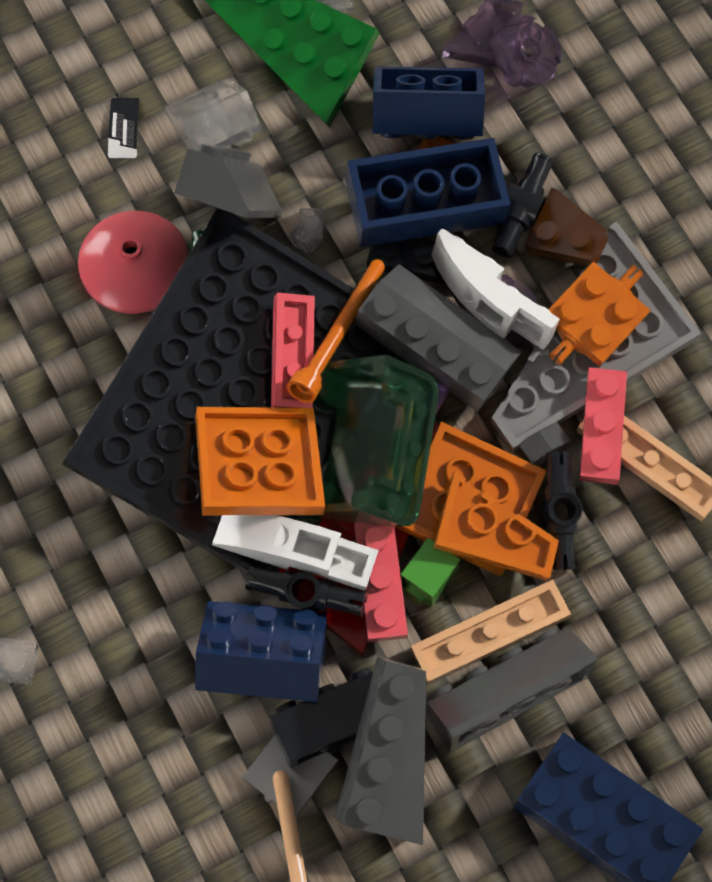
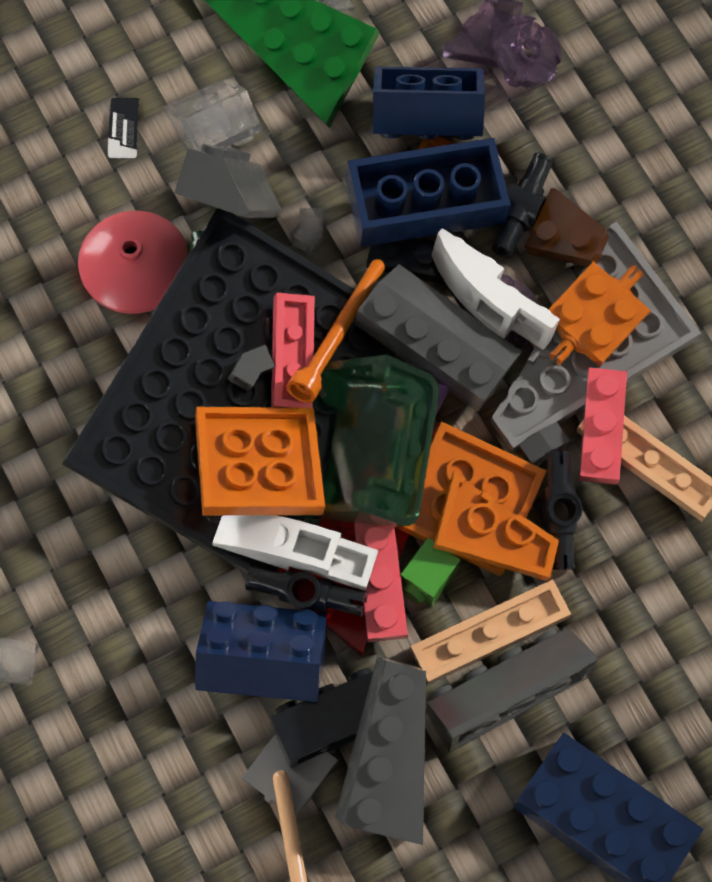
none -> dark grey piece [227,345,275,391]

